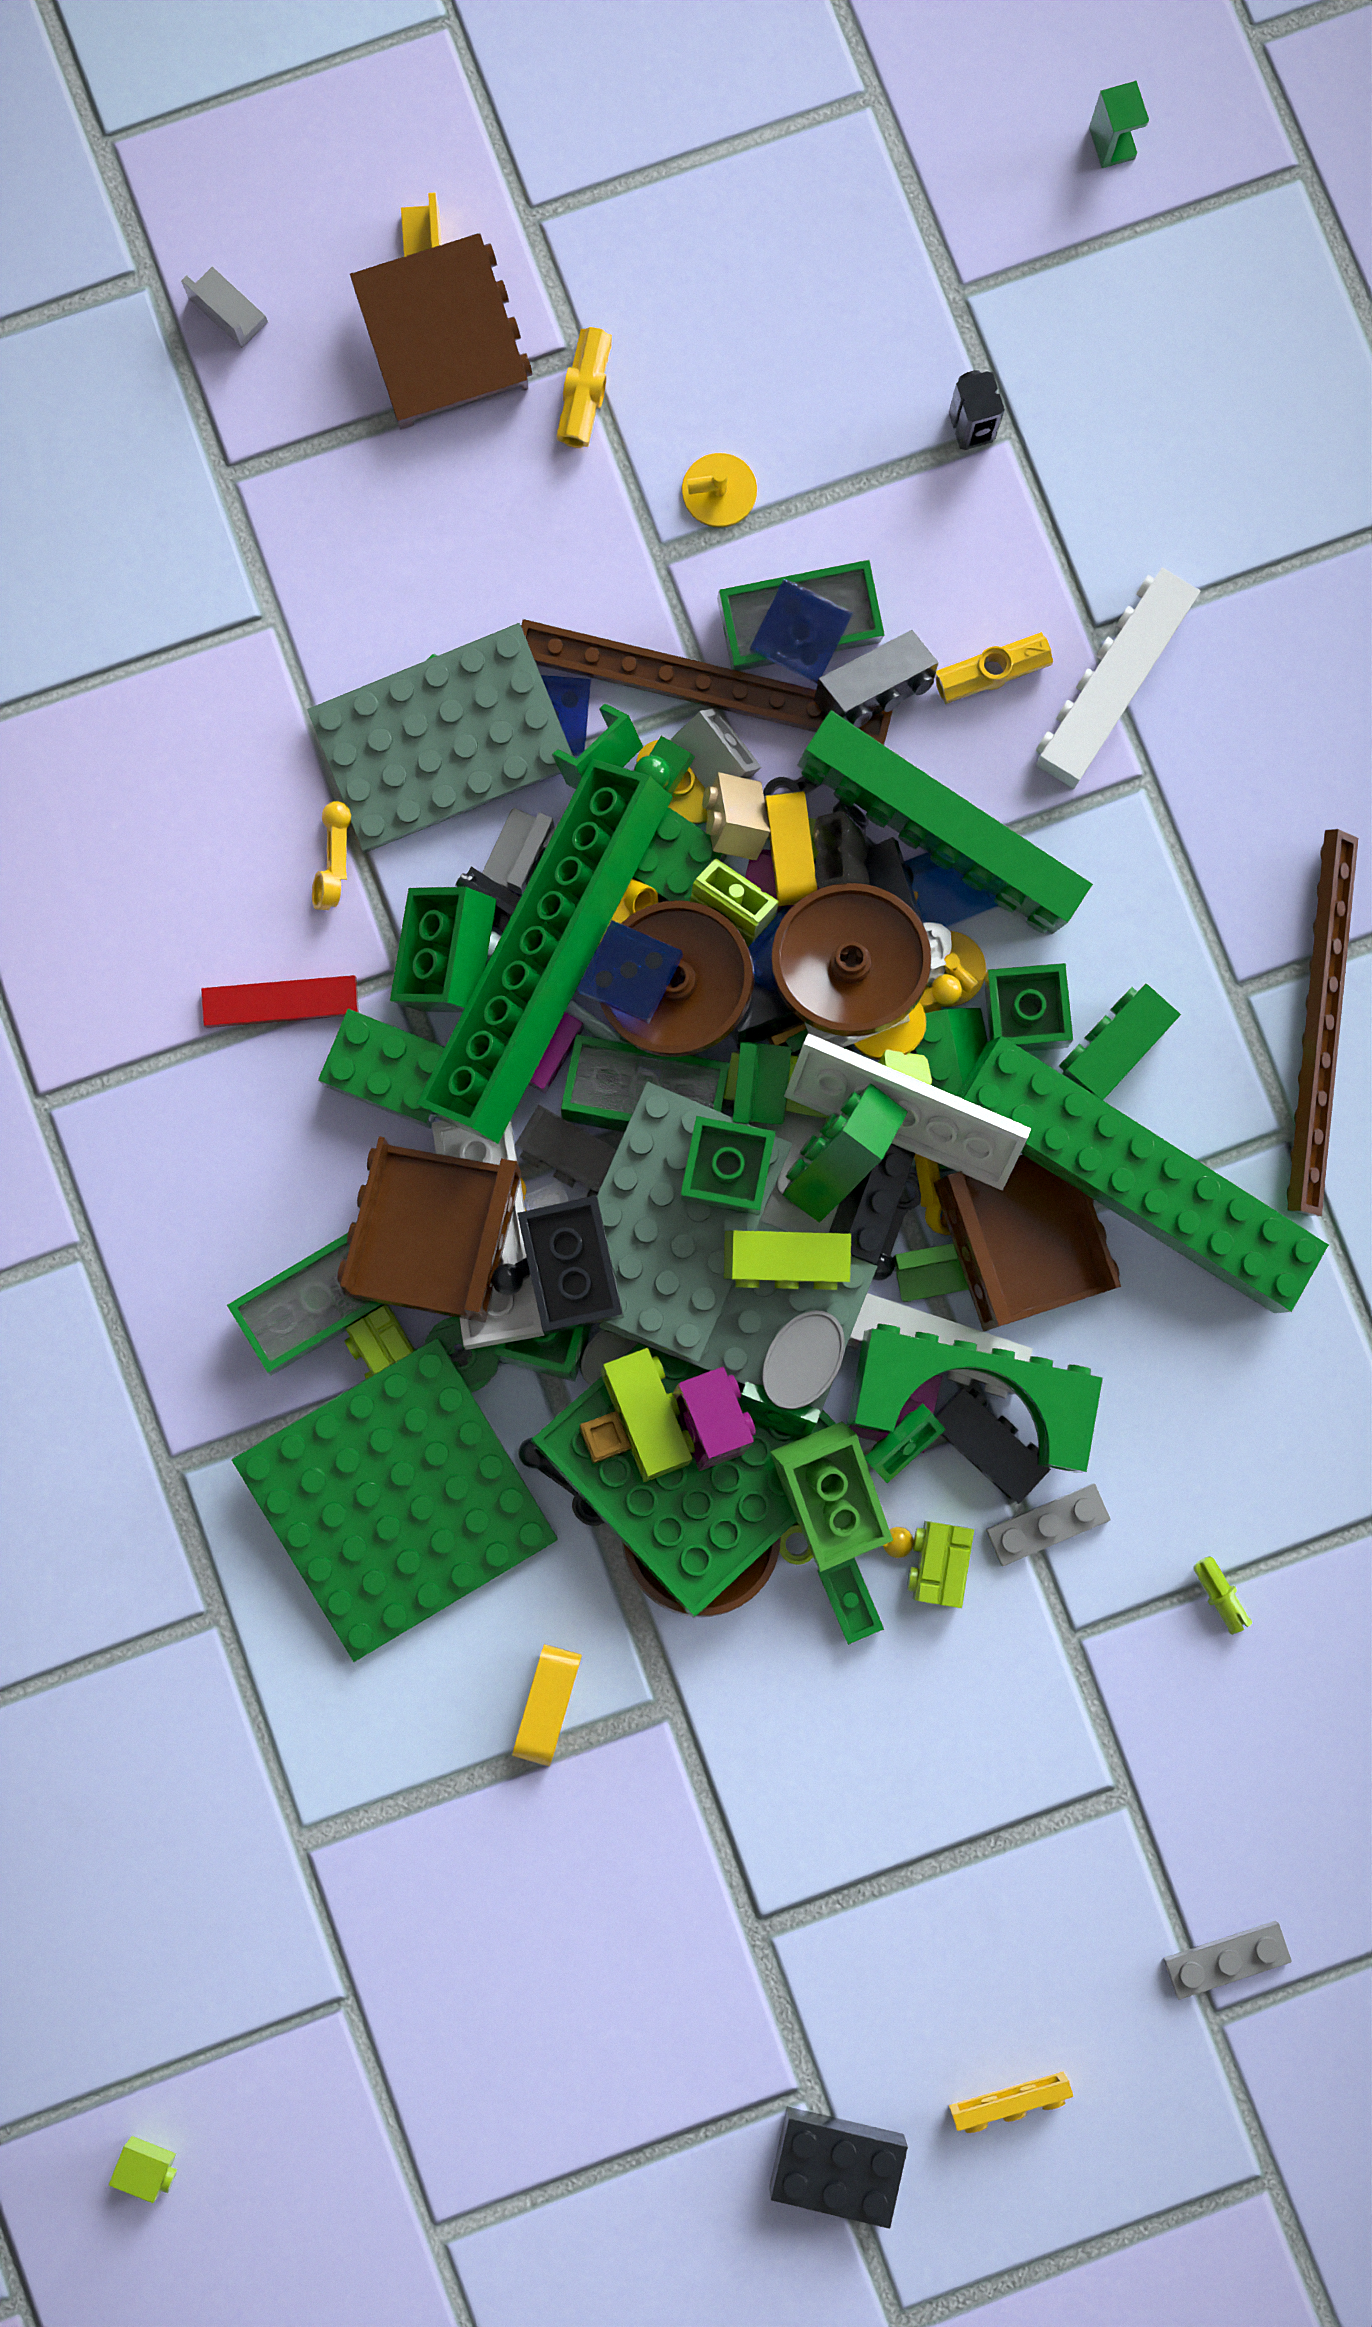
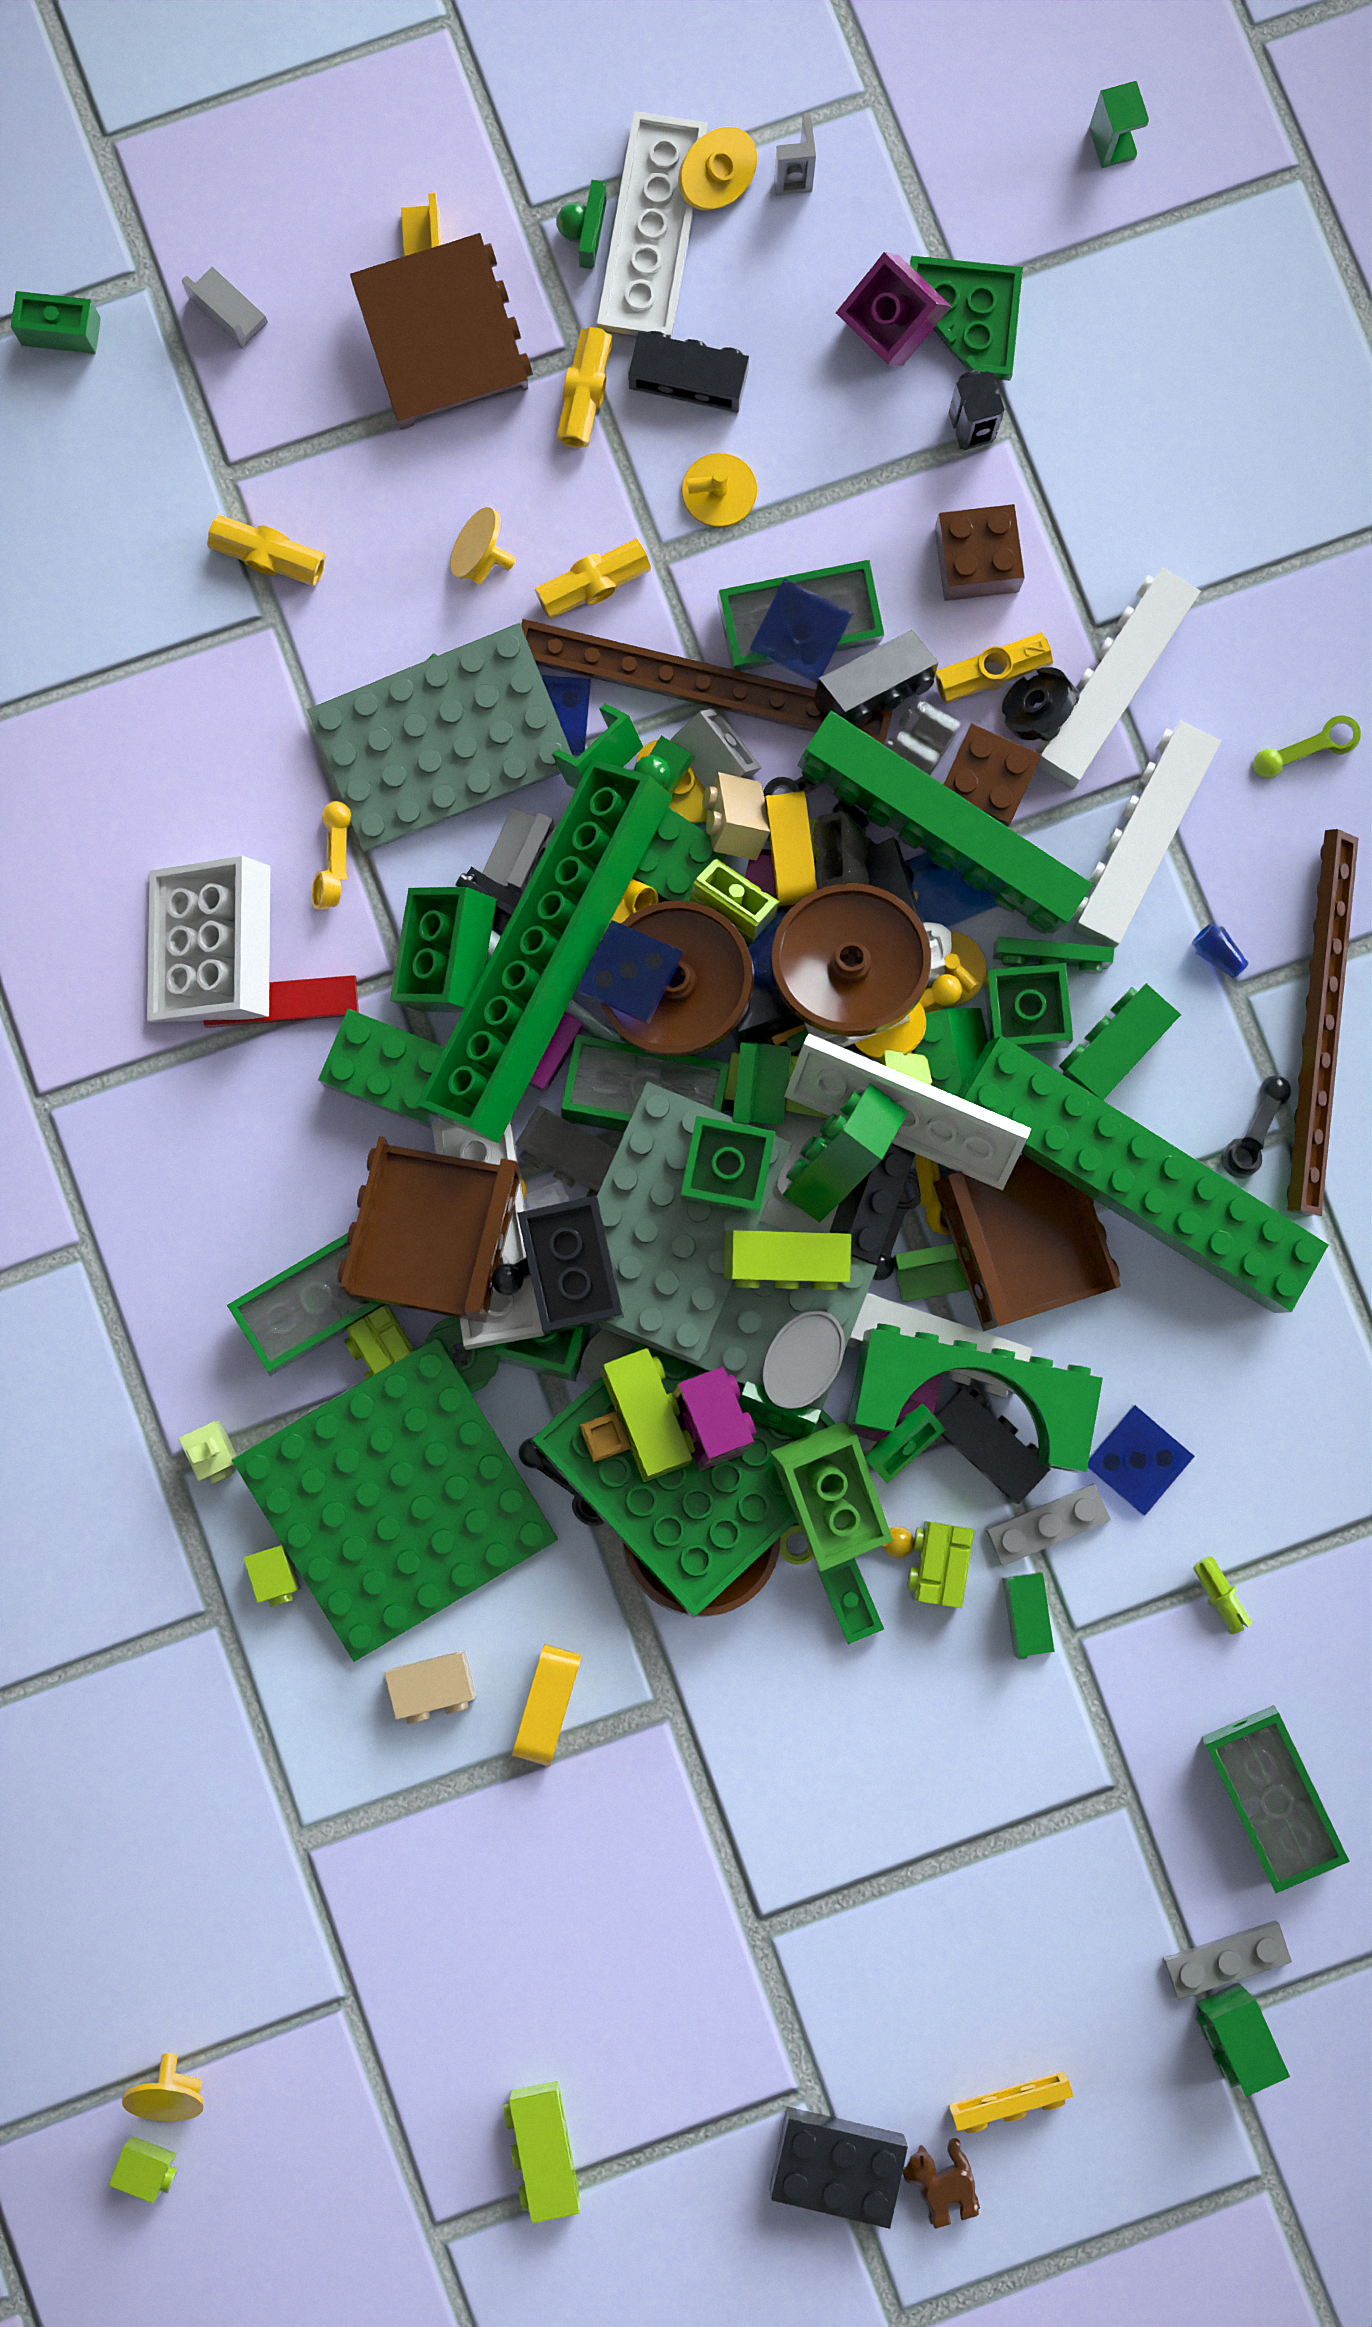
none -> green panel [11,291,101,354]
none -> yellow shield [122,2053,204,2122]
none -> white slope [147,856,270,1022]
none -> yellowish green brick [179,1421,237,1485]
none -> yellow piece [206,514,326,587]
none -> lime brick [244,1545,301,1607]
none -> tan brick [385,1650,476,1724]
none -> yellow shield [450,507,515,585]
none -> lime brick [504,2081,581,2223]
none -> yellow piece [535,538,651,620]
none -> green tile [556,180,607,269]
none -> white plate [597,111,708,339]
none -> black brick [628,331,749,413]
none -> yellow piece [678,127,757,211]
none -> light grey panel [774,114,816,195]
none -> magenta brick [835,252,952,366]
none -> clear smoke brick [884,700,961,776]
none -> reddish brown animal [903,2138,980,2229]
none -> green plate [909,255,1023,381]
none -> reddish brown brick [934,504,1025,601]
none -> reddish brown brick [943,723,1042,828]
none -> green plate [993,936,1114,974]
none -> black plate [1002,667,1080,741]
none -> green panel [1002,1572,1055,1660]
none -> white brick [1072,720,1222,949]
none -> clear blue tile [1088,1405,1195,1516]
none -> clear blue cone [1191,922,1249,979]
none -> green brick [1195,1983,1290,2097]
none -> clear brick [1202,1705,1350,1894]
none -> black piece [1221,1075,1291,1179]
none -> lime piece [1253,715,1361,779]

